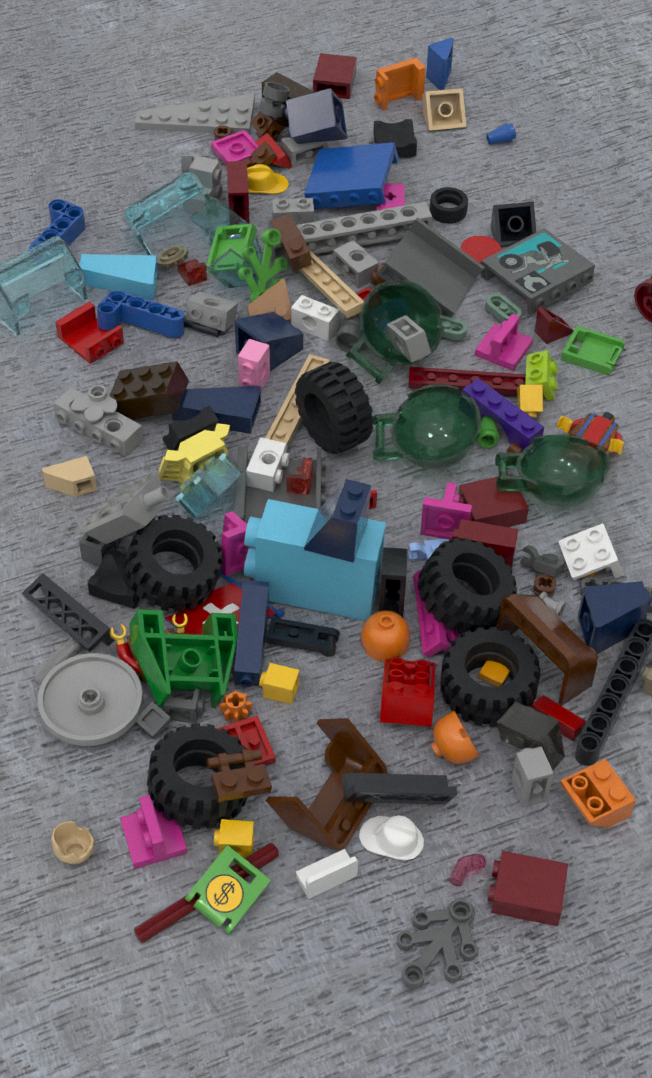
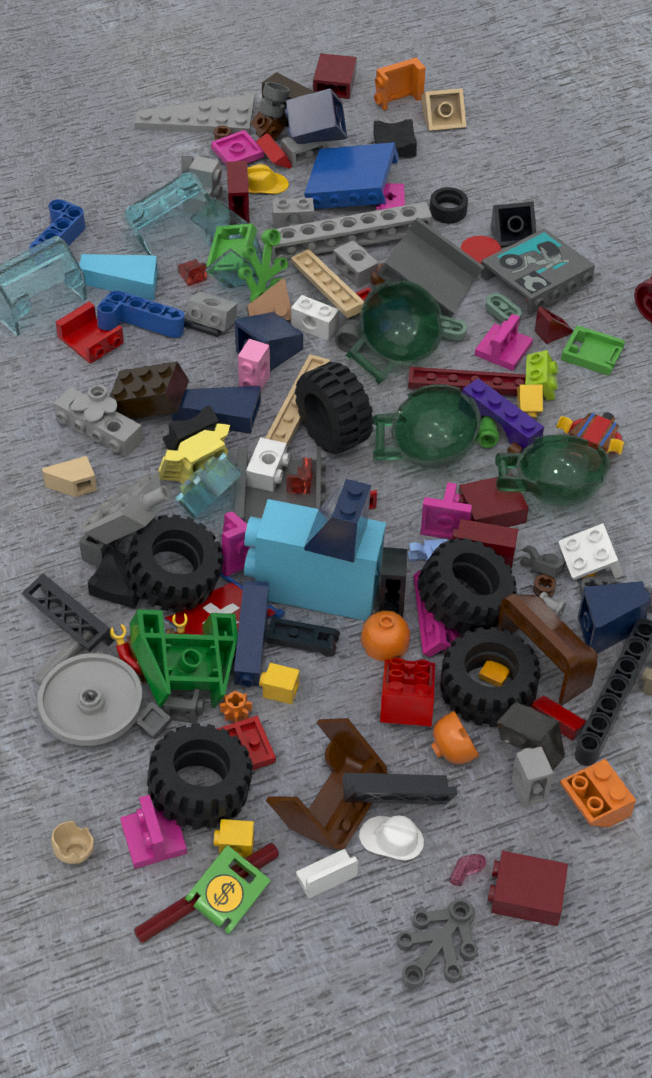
dark tan gear [157,246,189,269] -> none
reddish brown plate [206,749,272,802] -> none
reddish brown plate [243,141,277,168] -> none
reddish brown slope [270,214,312,272] -> none
light grey brick [387,315,431,363] -> none
blue slope [426,38,454,90] -> none
blue cone [486,123,516,145] -> none

